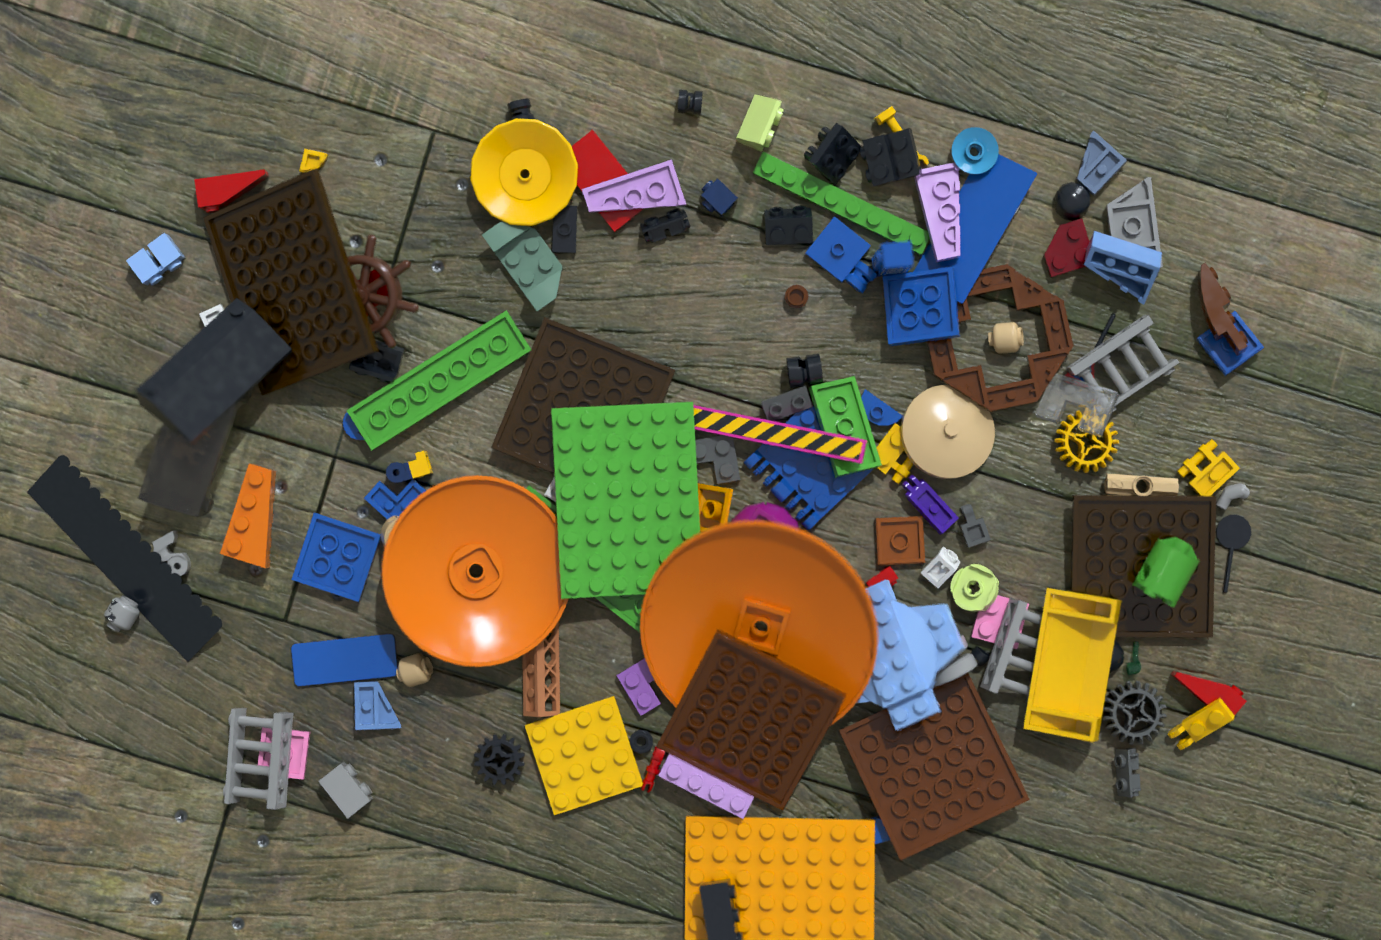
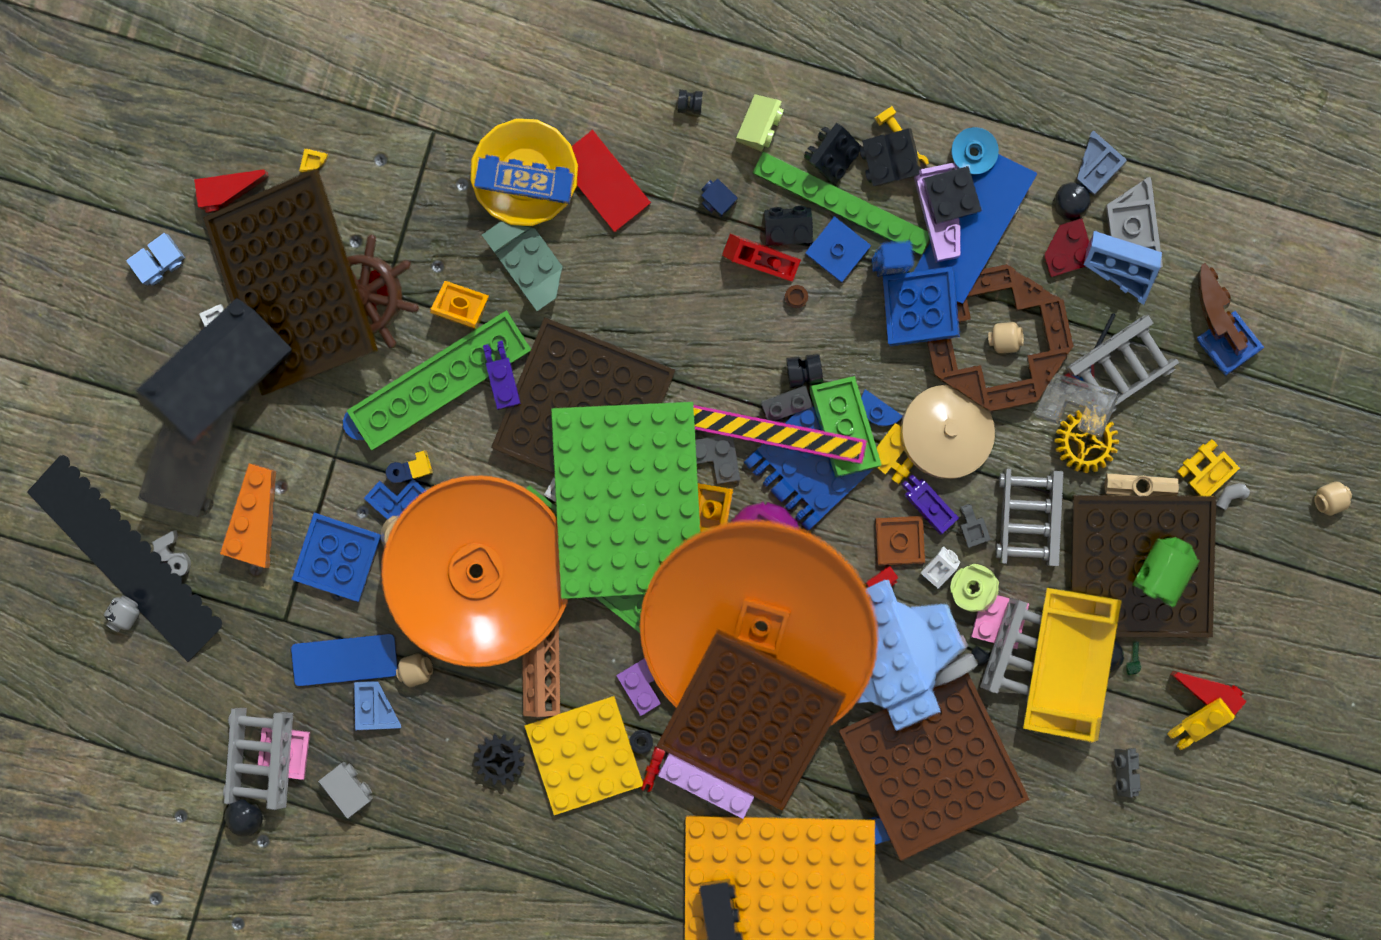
black bracket [349,340,404,382] -> none
black wheel [507,98,535,120] -> none
black plate [552,206,578,254] -> none
lavender wing [582,160,686,213] -> none
black hinge [640,209,690,243] -> none
blue wheel [845,261,877,294] -> none
dark grey gear [1102,680,1167,744] -> none
black piece [1216,514,1251,593] -> none
none -> black hair [224,799,263,837]
none -> light orange slope [430,281,489,330]
none -> blue brick [474,155,574,204]
none -> dark purple hinge [483,340,521,410]
none -> red slope [722,233,801,282]
none -> black plate [922,166,982,225]
none -> light grey fence [996,469,1063,566]
none -> tan head [1314,481,1352,516]

